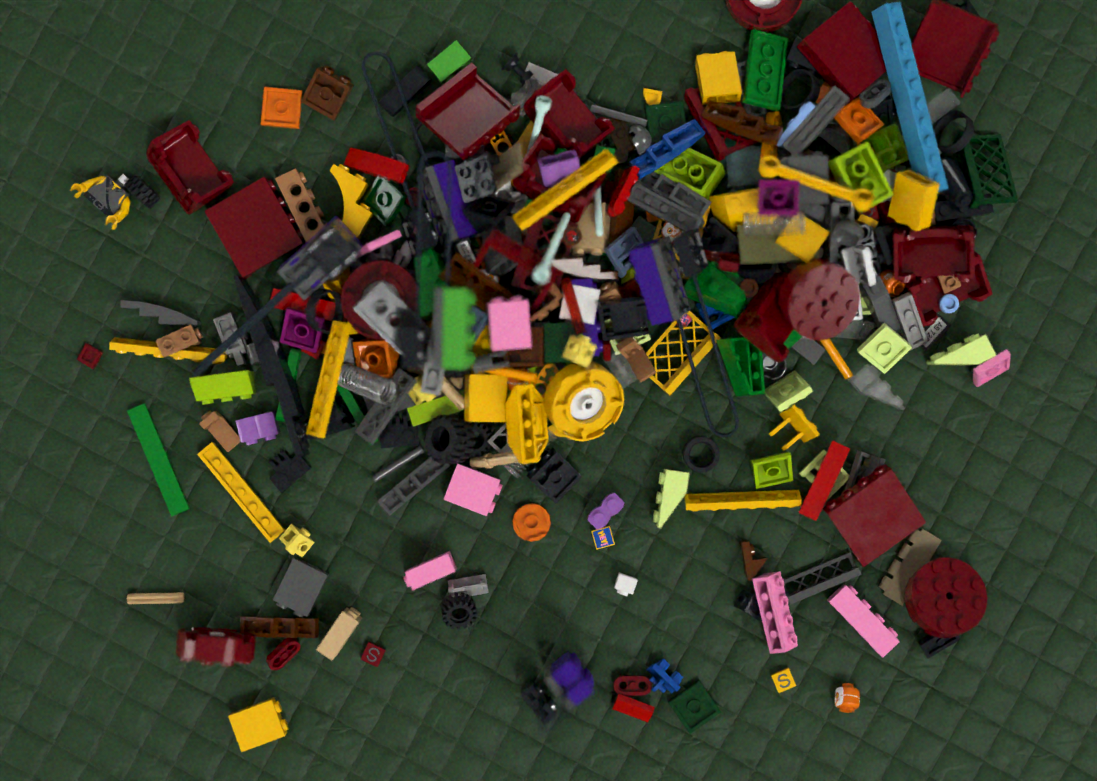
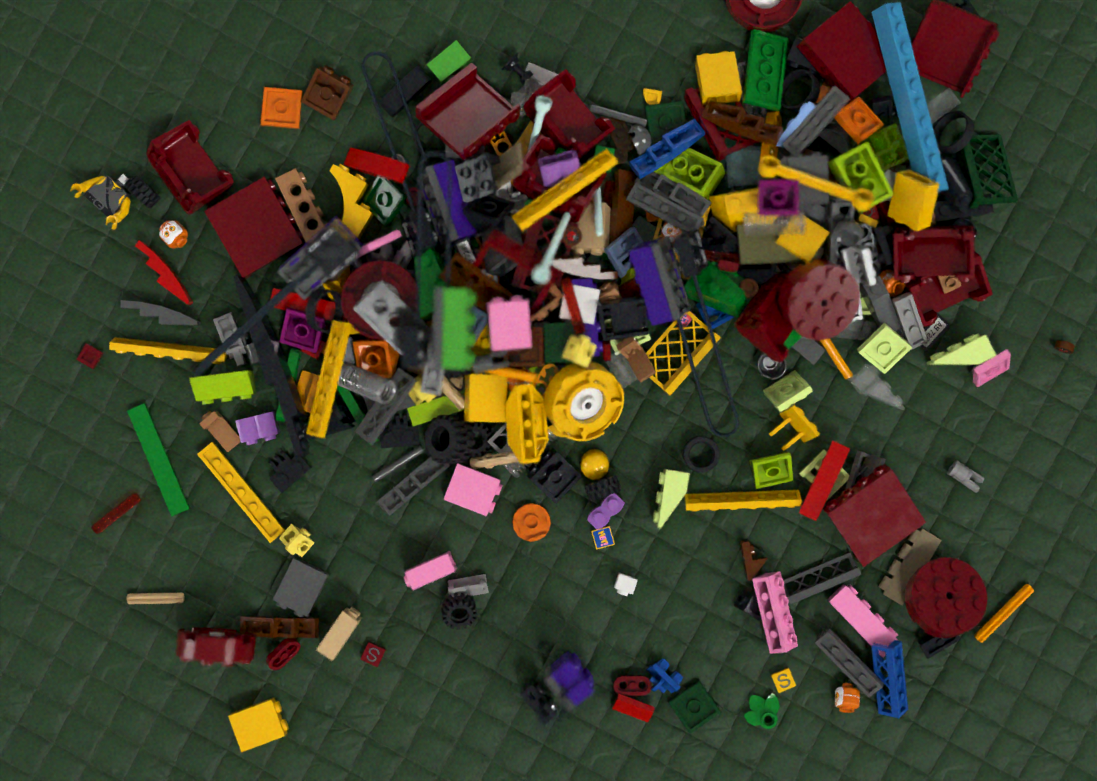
medium nougat bracket [156,324,203,357] -> none
red hinge [607,165,640,217] -> none
green wedge [716,337,765,396] -> none
dark grey plate [860,79,891,109] -> none
light blue tile [938,294,959,314] -> none
none -> clear red axle [91,493,141,534]
none -> red slope [135,240,193,305]
none -> head [159,220,188,249]
none -> light orange panel [297,371,320,413]
none -> yellow hair [580,449,609,480]
none -> black tyre [585,475,622,501]
none -> green plate [744,693,780,729]
none -> dark grey fence [815,629,884,698]
none -> blue fence [872,640,908,718]
none -> light grey hinge [947,460,984,492]
none -> light orange axle [974,584,1034,643]
none -> reddish brown tile [1054,340,1075,354]

